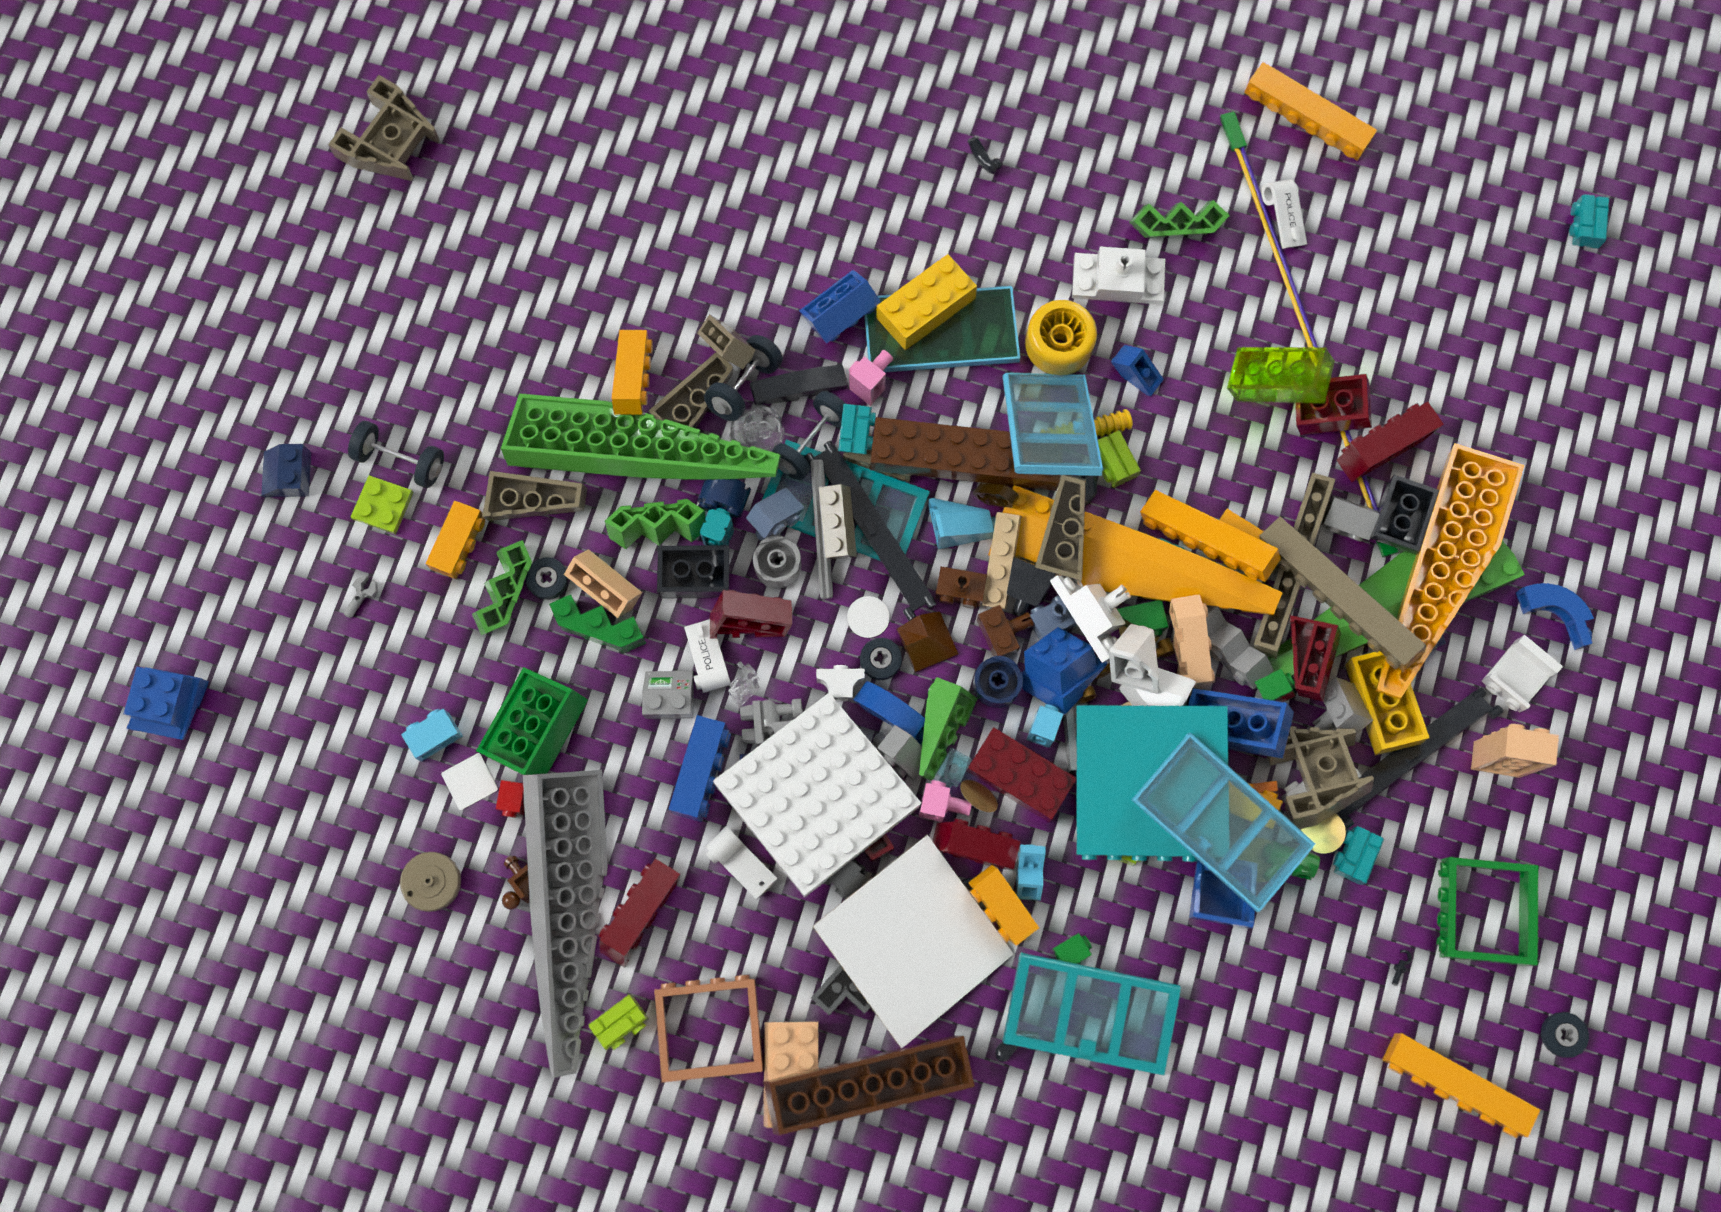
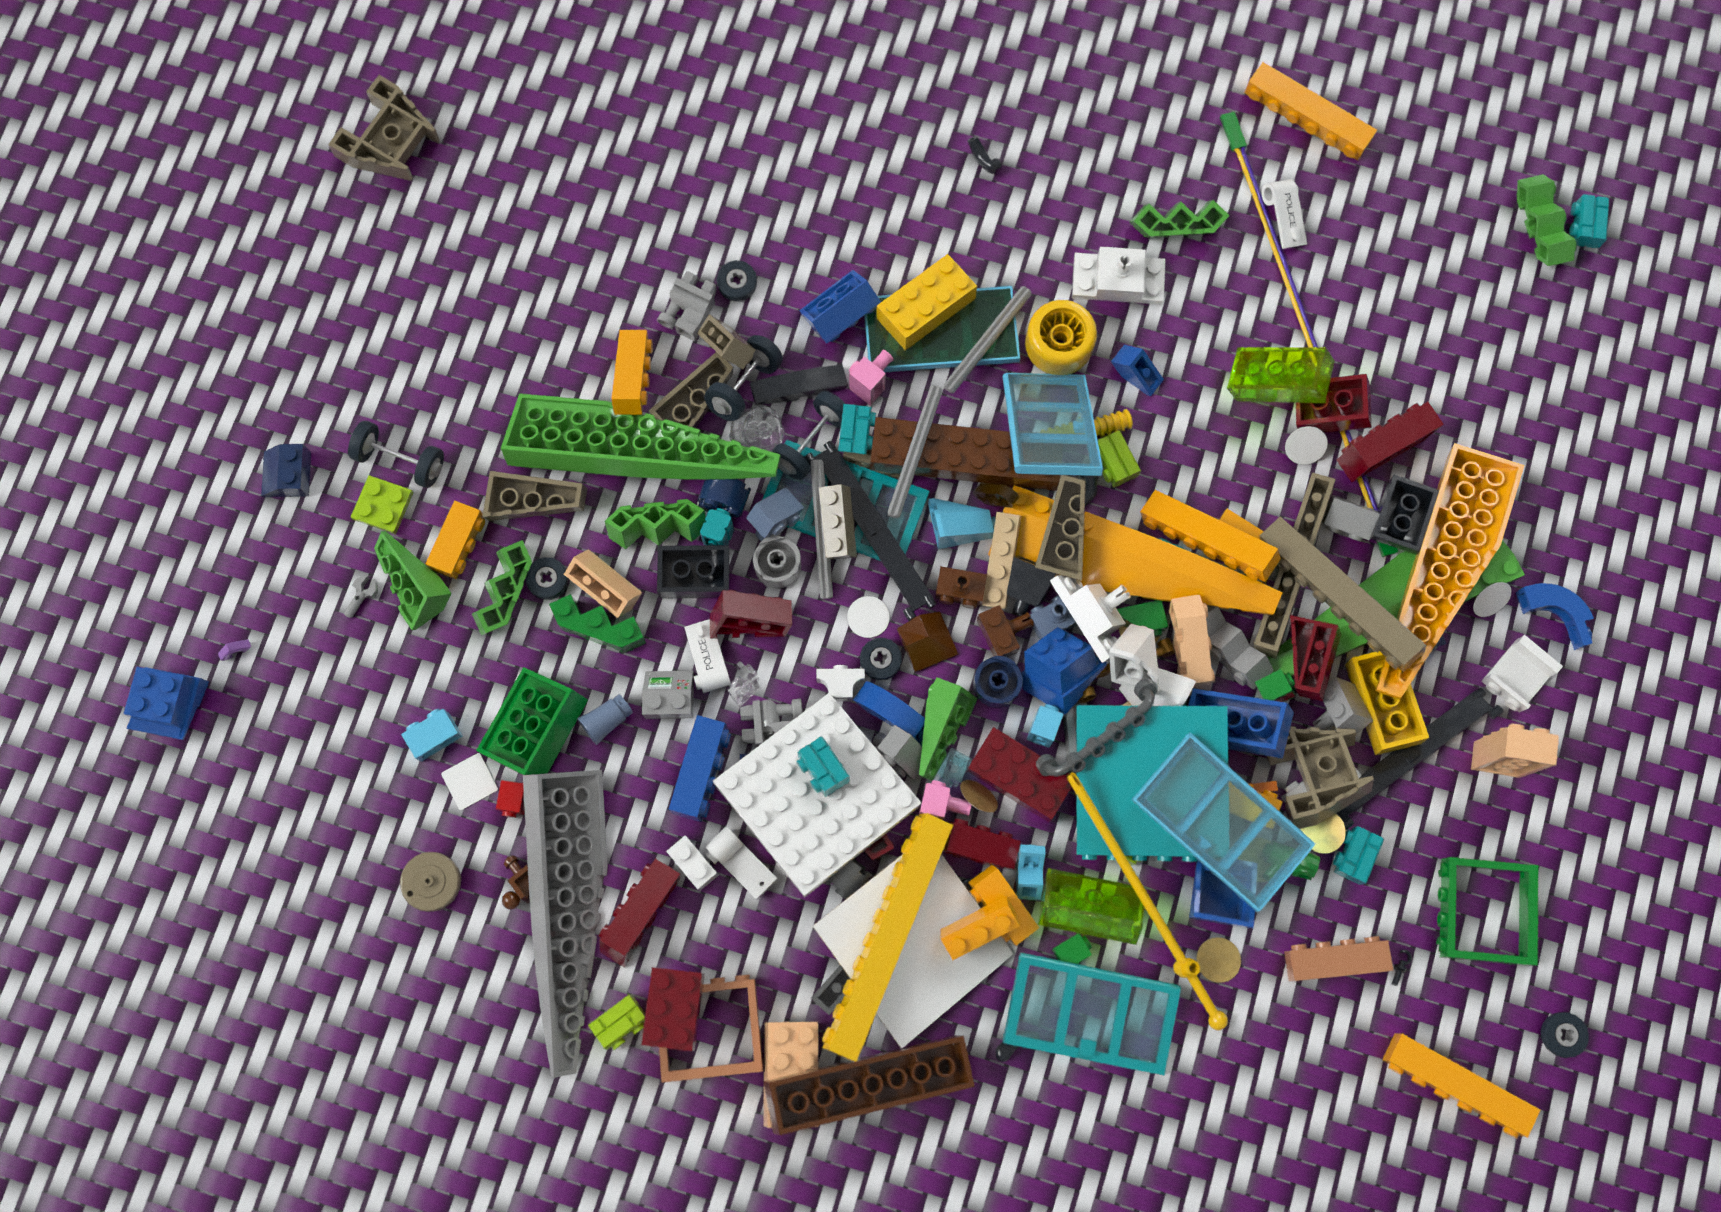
none -> medium lavender tile [218,639,251,661]
none -> bright green wedge [374,531,452,630]
none -> sand blue plant [577,694,633,745]
none -> dark red brick [641,967,705,1051]
none -> light grey hips [657,271,717,341]
none -> white brick [666,835,719,891]
none -> black bush [716,260,757,302]
none -> teal brick [796,736,850,797]
none -> yellow brick [823,813,953,1062]
none -> light grey axle [888,385,942,519]
none -> light orange brick [940,895,1020,960]
none -> light grey axle [944,286,1031,393]
none -> dark grey bar [1036,679,1156,777]
none -> clear neon green brick [1038,868,1144,945]
none -> yellow bar [1067,773,1228,1031]
none -> pearl gold sticker [1197,937,1241,983]
none -> nougat brick [1284,936,1393,981]
none -> white sticker [1285,426,1328,464]
none -> white sticker [1473,582,1511,617]
none -> bright green brick [1517,175,1577,266]

